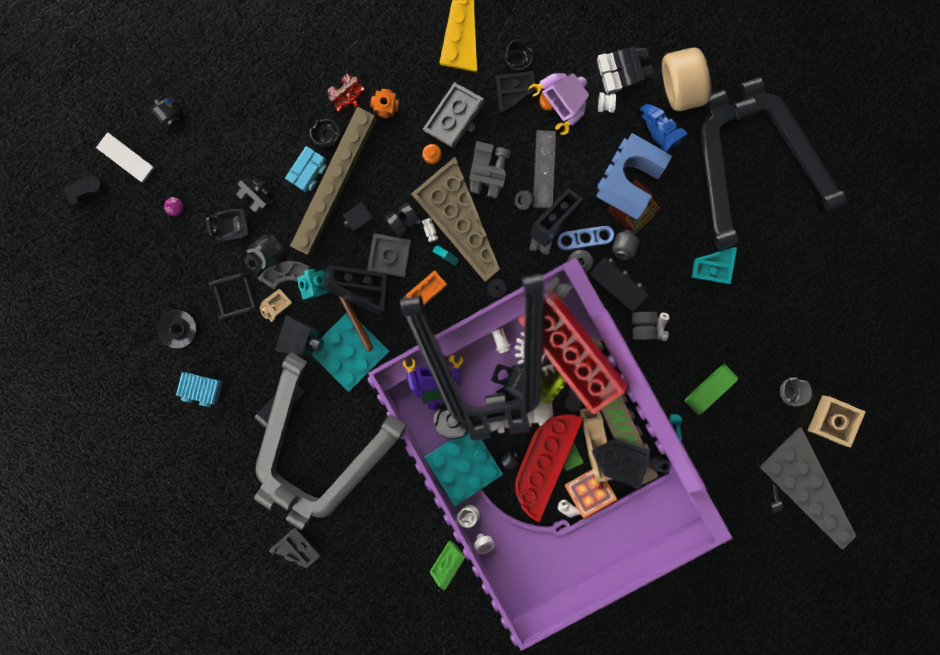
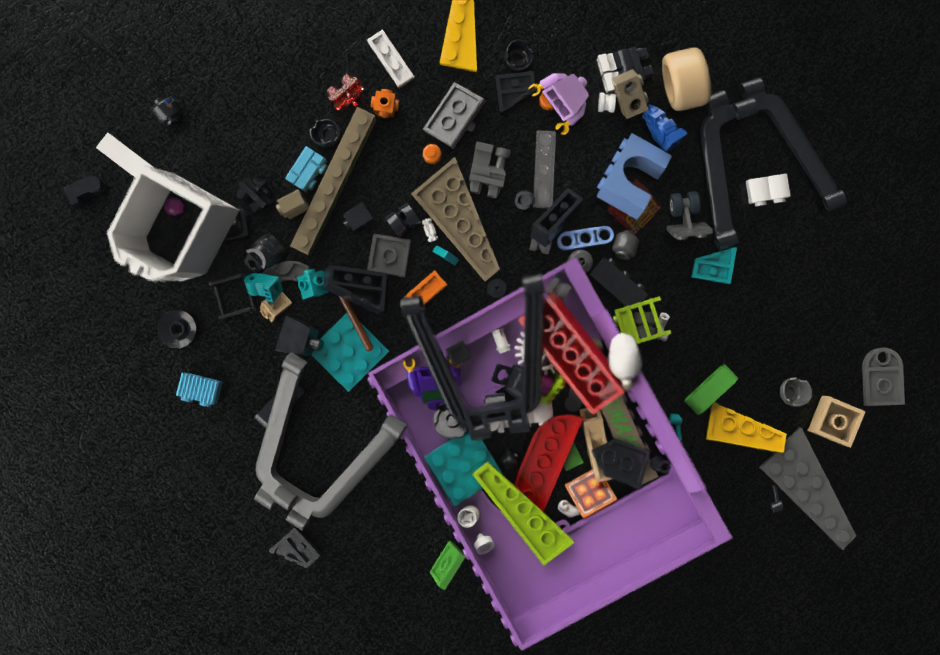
none -> white container [108,164,239,283]
none -> teal leg [244,273,283,302]
none -> dark tan brick [276,189,309,219]
none -> white tile [367,29,415,88]
none -> black tile [445,340,472,367]
none -> lime wing [473,461,574,566]
none -> magenta tile [541,375,553,395]
none -> white hair [610,334,641,390]
none -> dark tan brick [611,69,649,119]
none -> lime plate [613,296,671,344]
none -> plate [667,191,713,240]
none -> yellow wing [706,402,786,453]
none -> white brick [746,174,790,207]
none -> dark grey tile [862,348,905,406]

